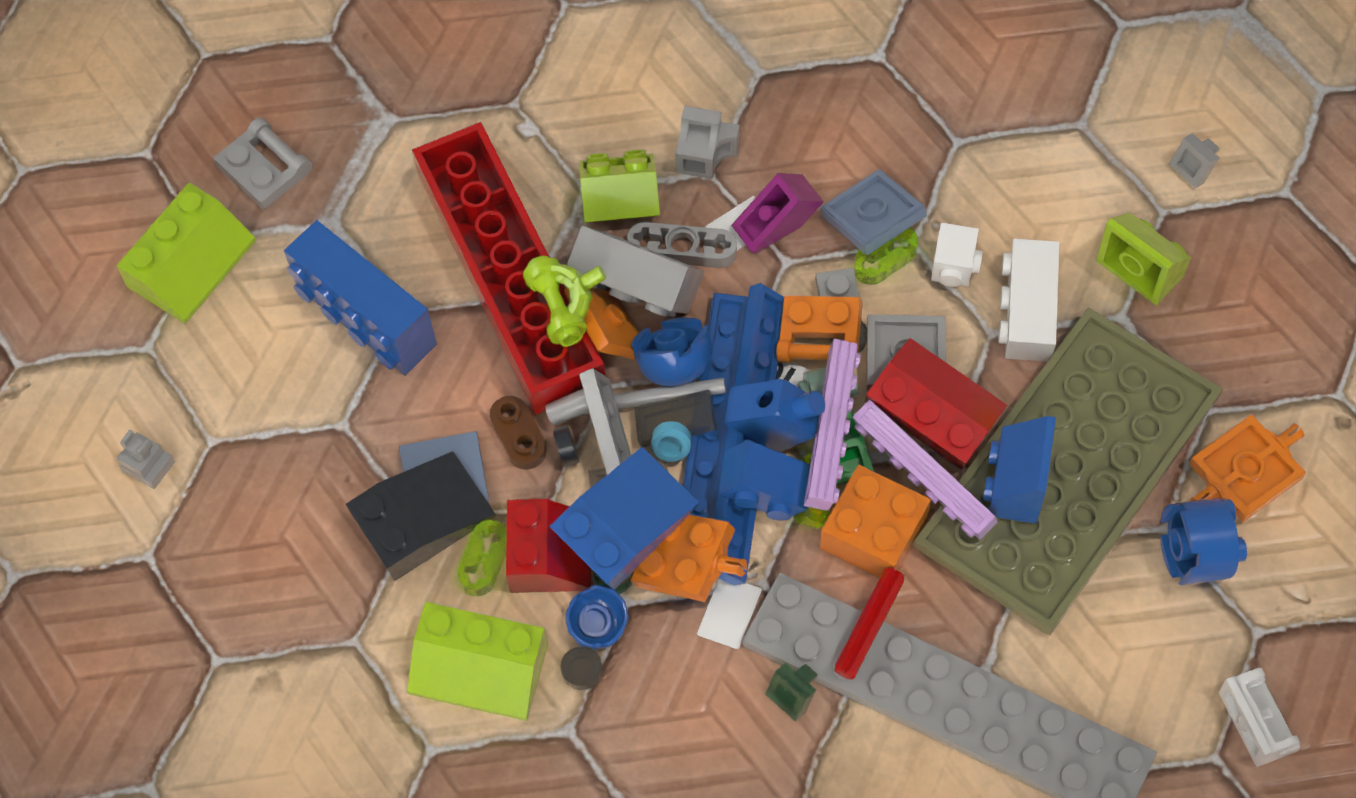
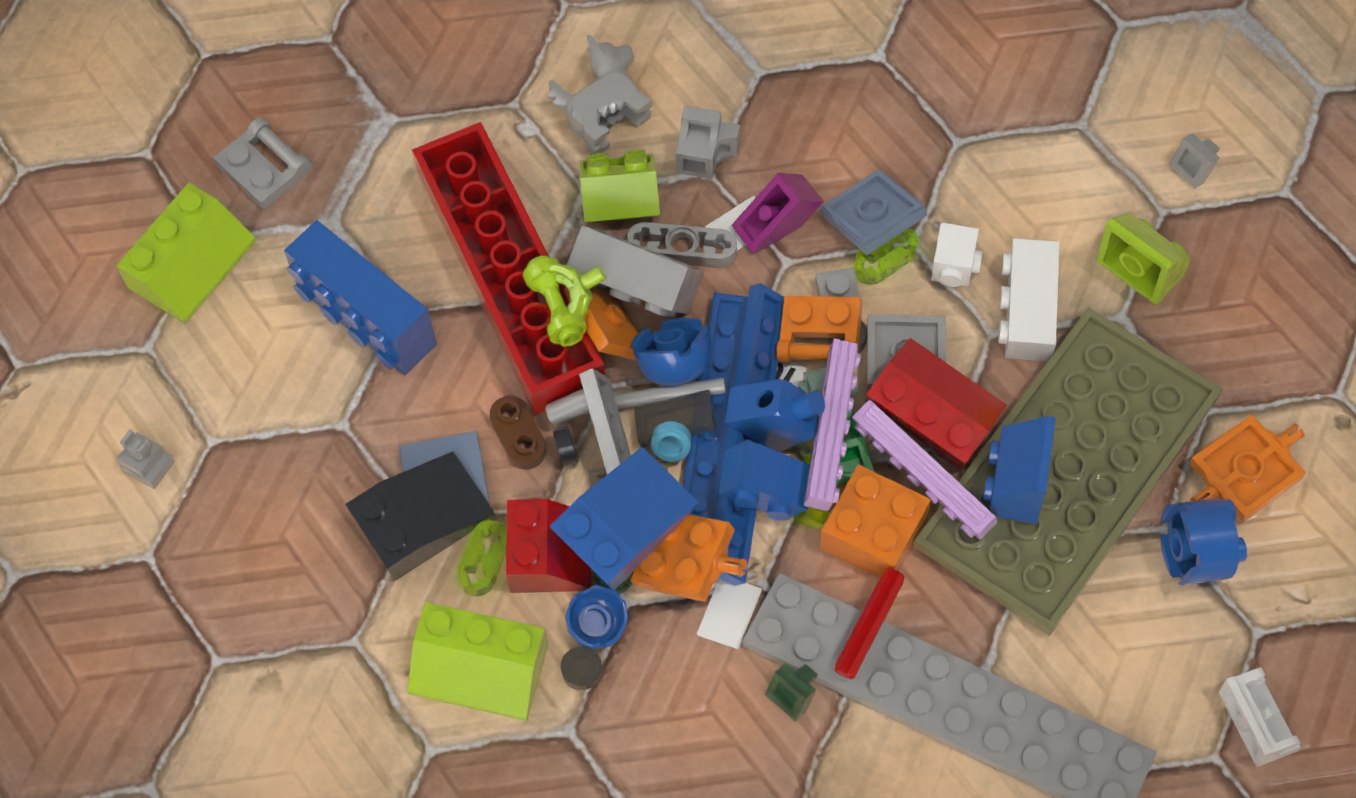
none -> light grey animal [547,34,651,154]

